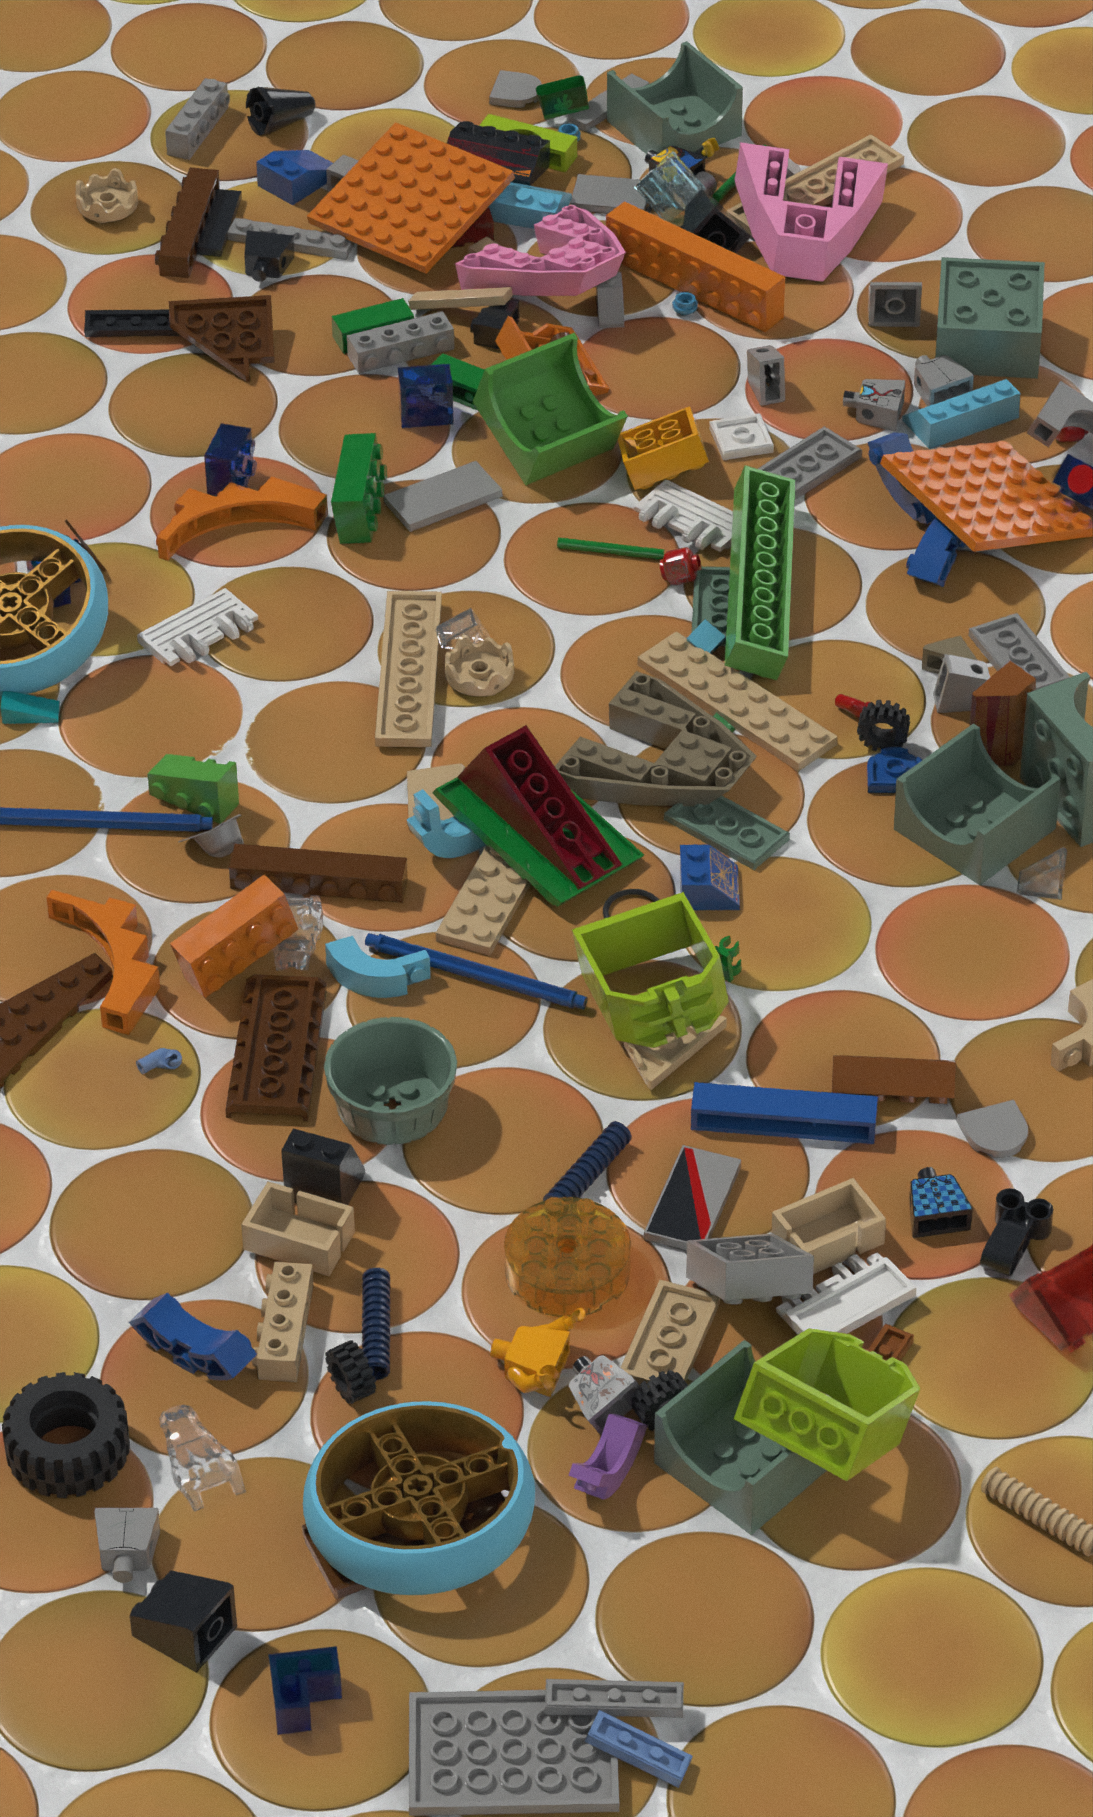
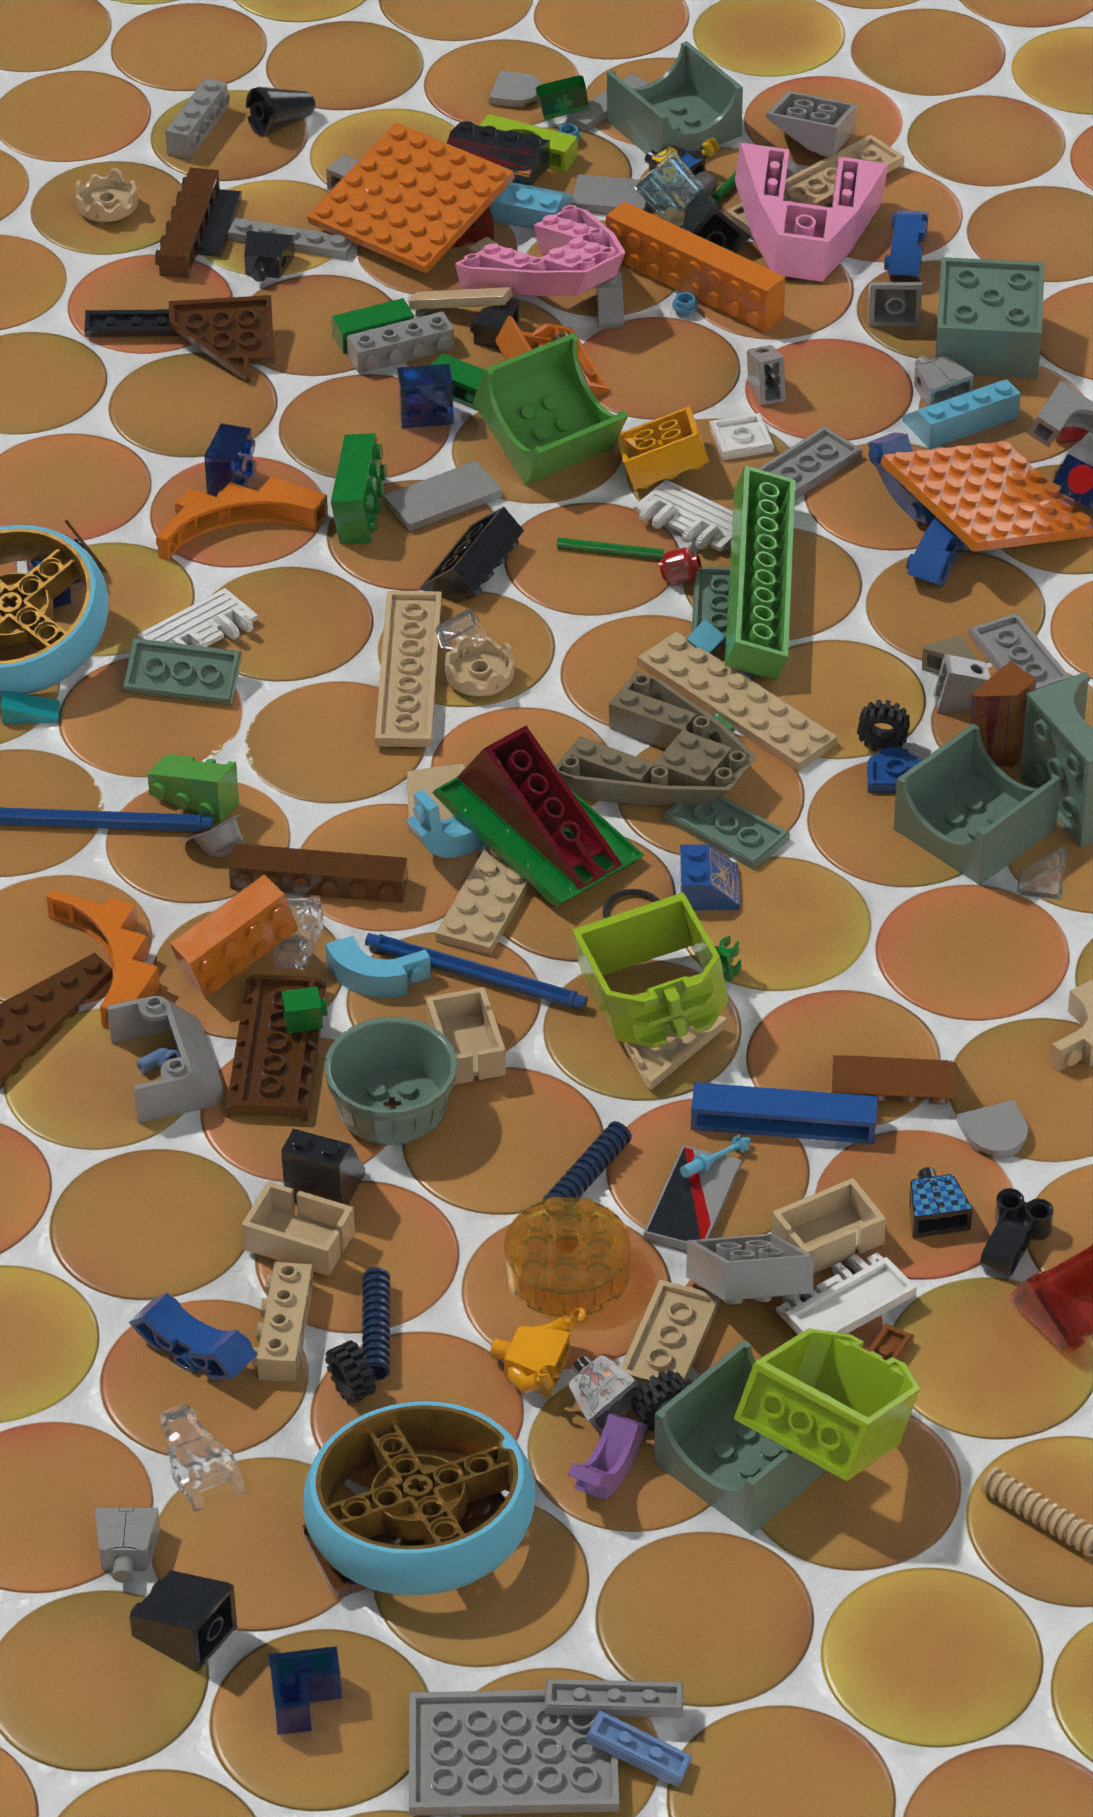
black tyre [2,1372,130,1498] -> none
blue slope [256,150,333,205] -> none
red arm [835,694,875,718] -> none
light grey torso [843,379,905,431] -> none
none -> light grey windscreen [107,996,224,1123]
none -> sand green tile [122,638,242,706]
none -> green brick [282,986,328,1033]
none -> black slope [421,506,524,602]
none -> tan piece [426,987,506,1085]
none -> medium azure piece [680,1134,751,1178]
none -> light grey slope [766,91,857,157]
none -> blue brick [884,210,929,280]

